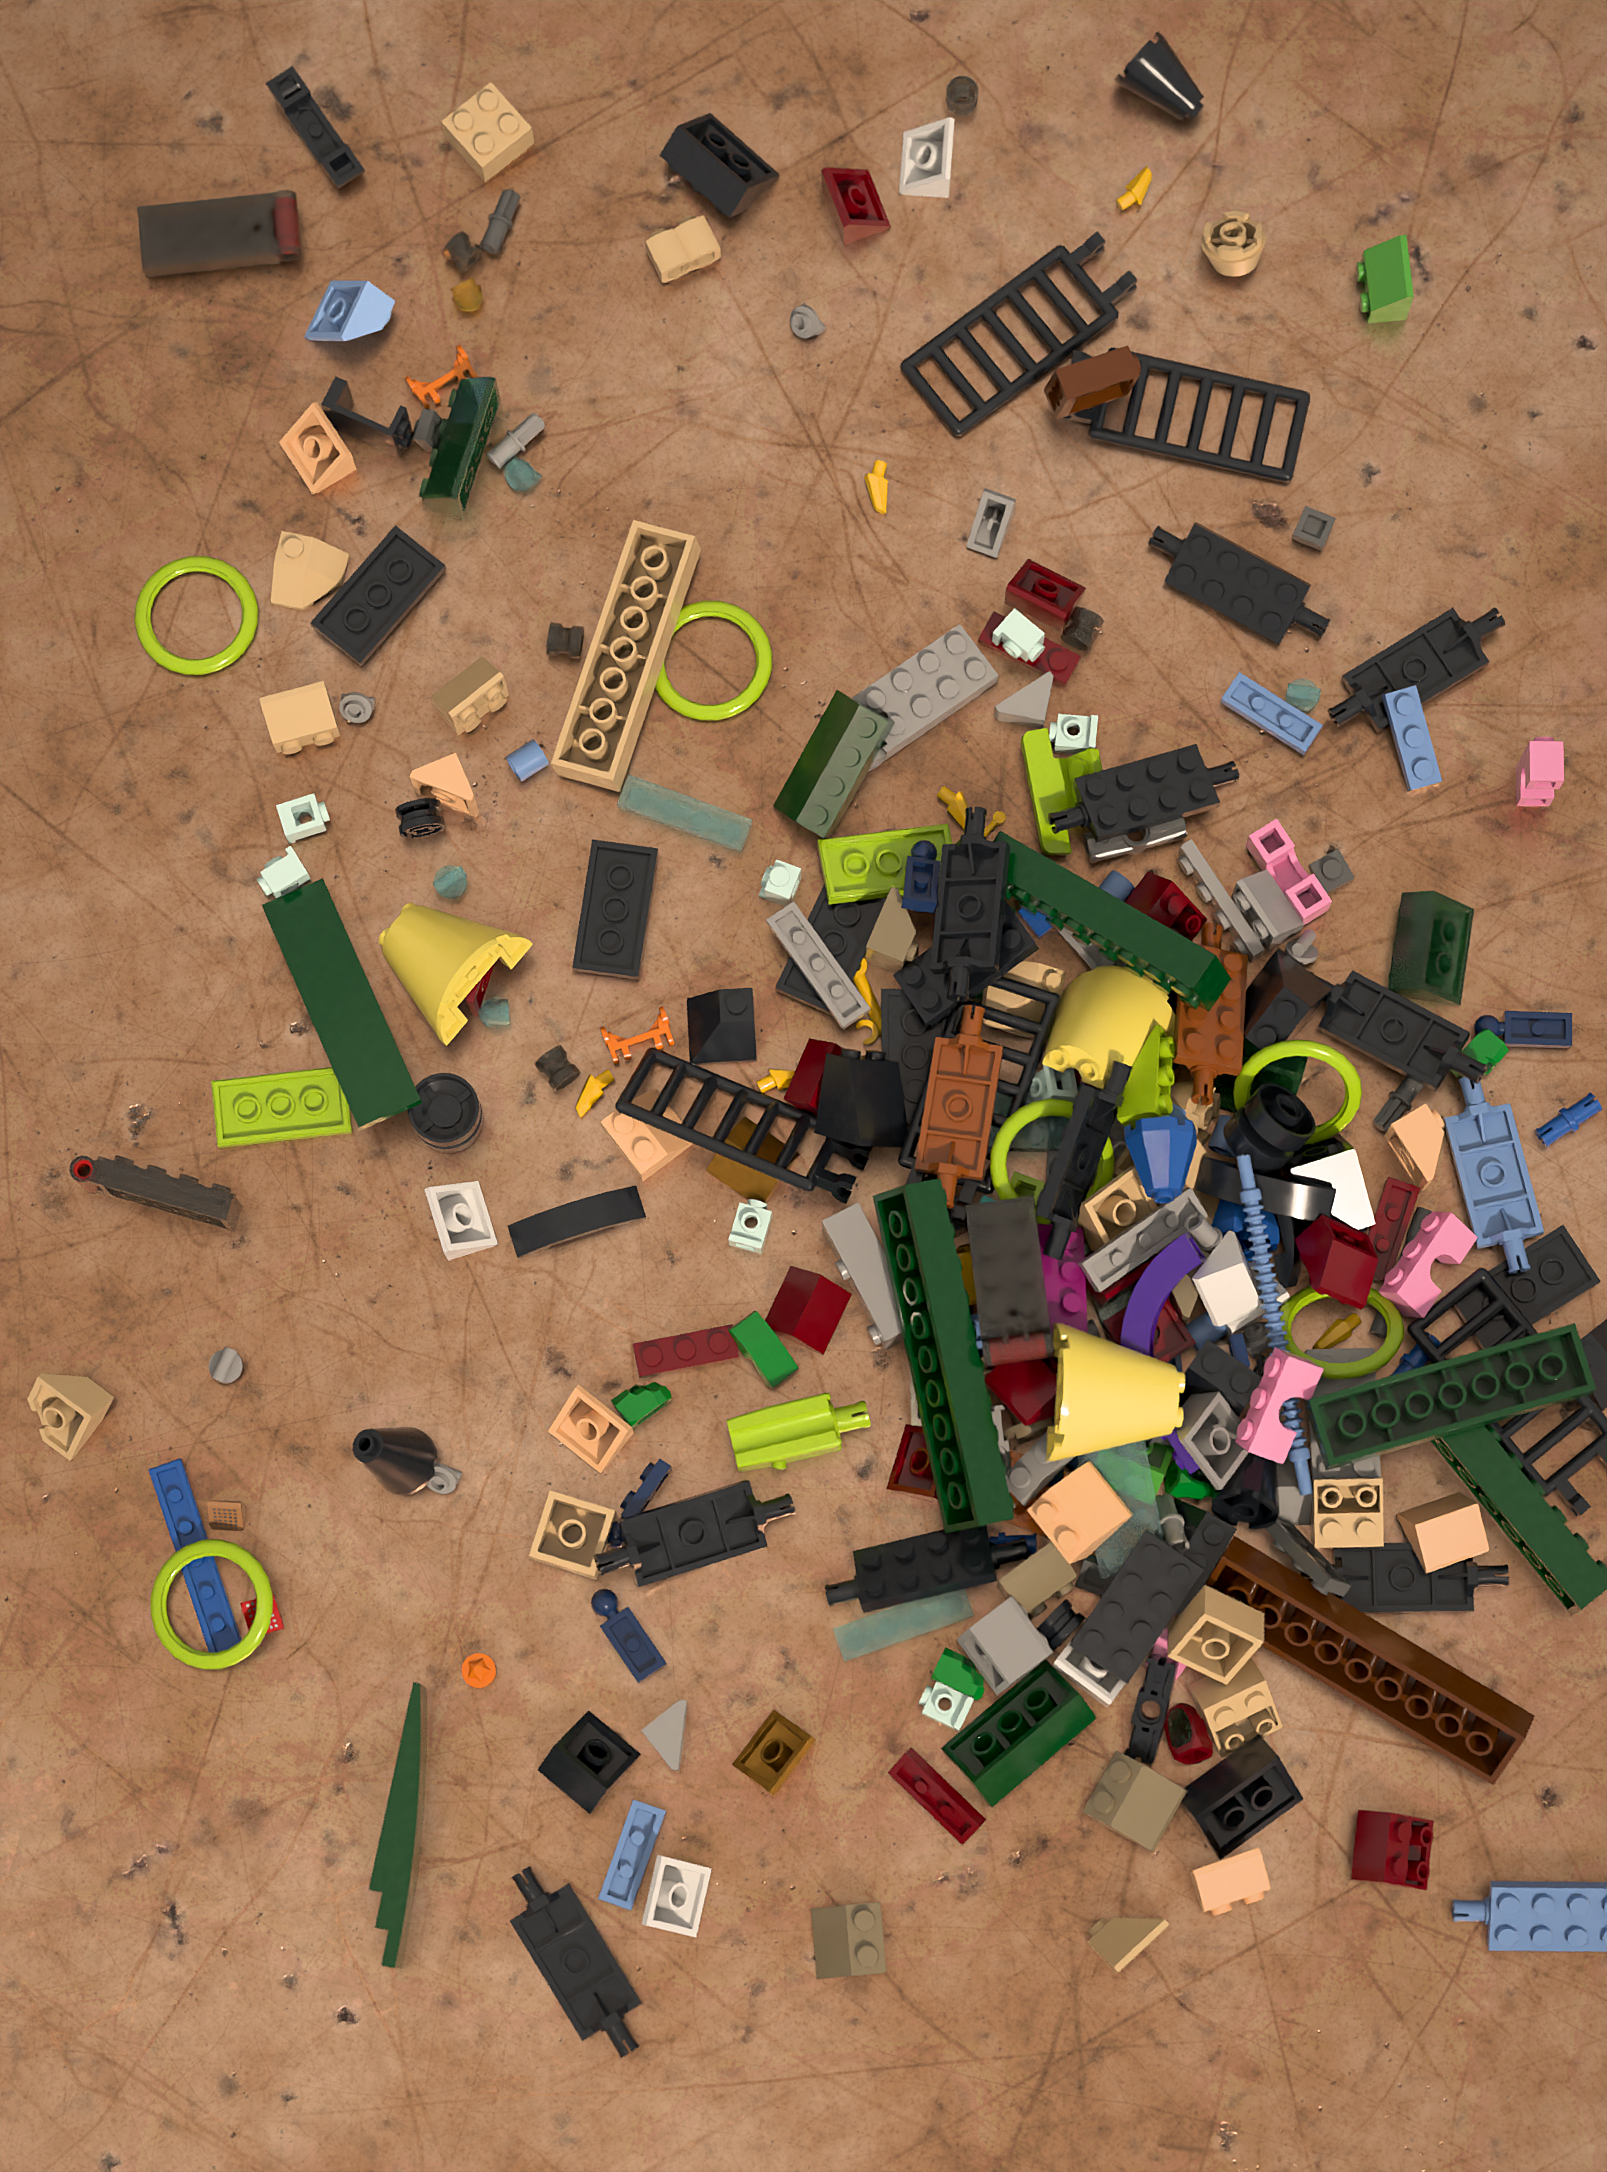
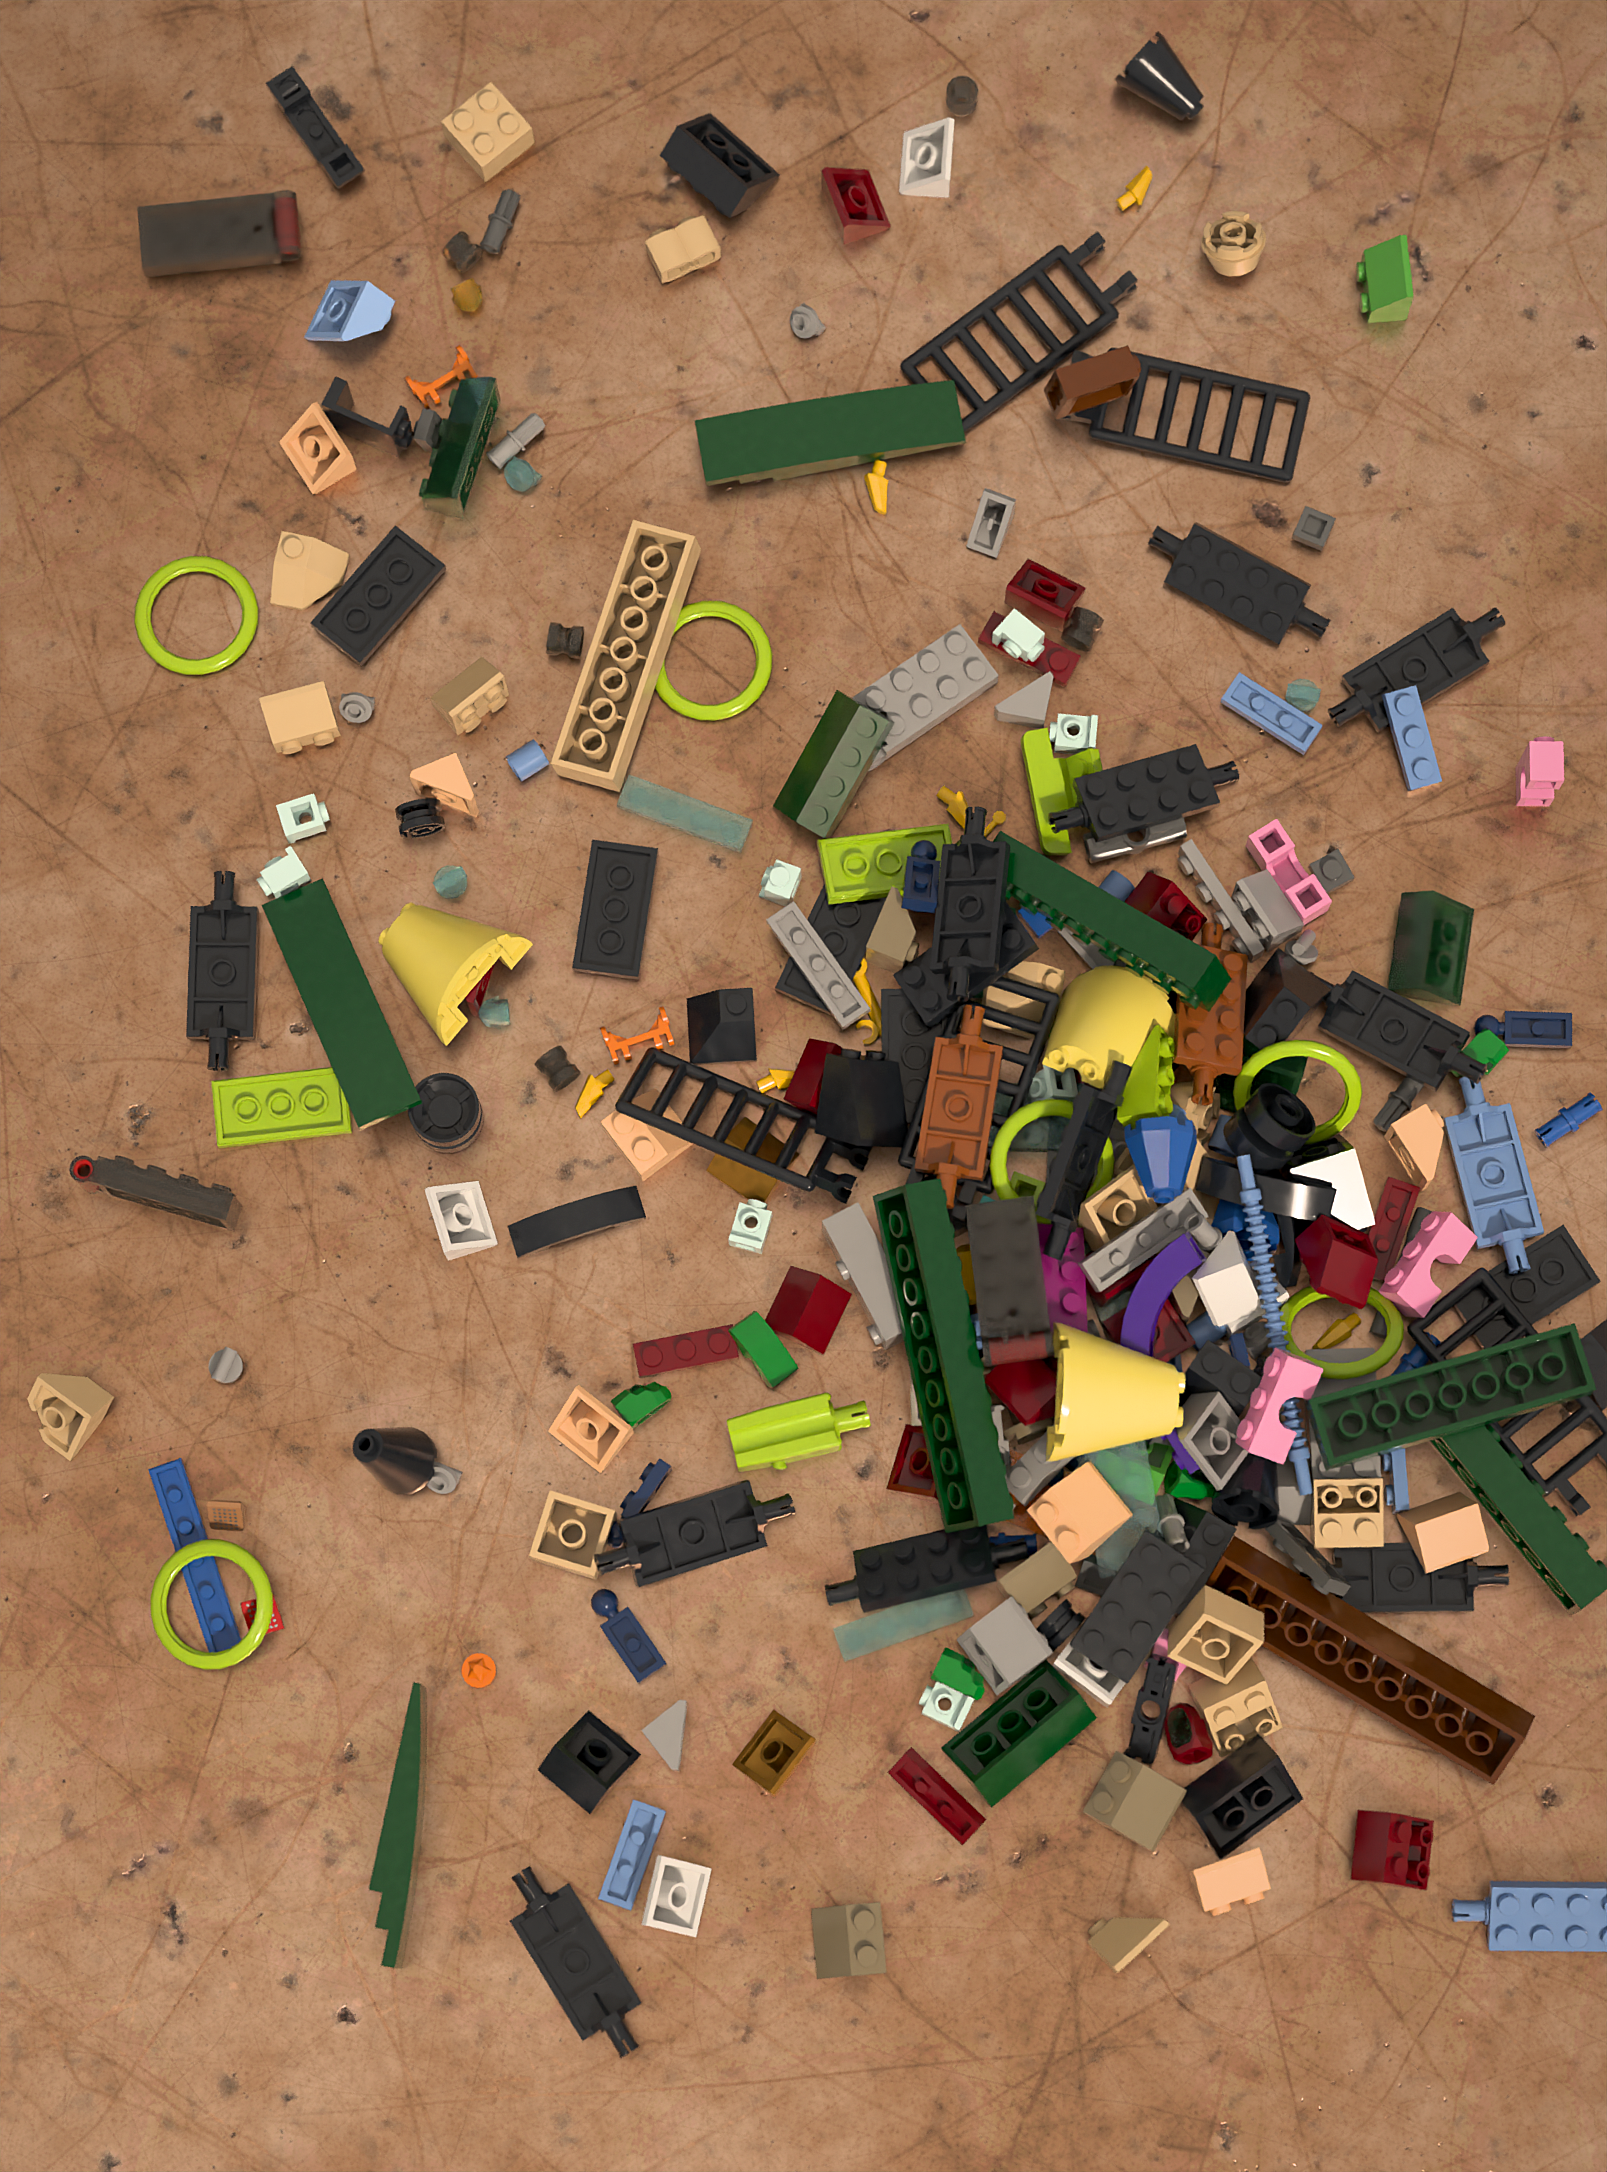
none -> black plate [186,871,259,1071]
none -> dark green slope [694,380,966,486]
none -> medium blue plate [1382,1448,1410,1514]

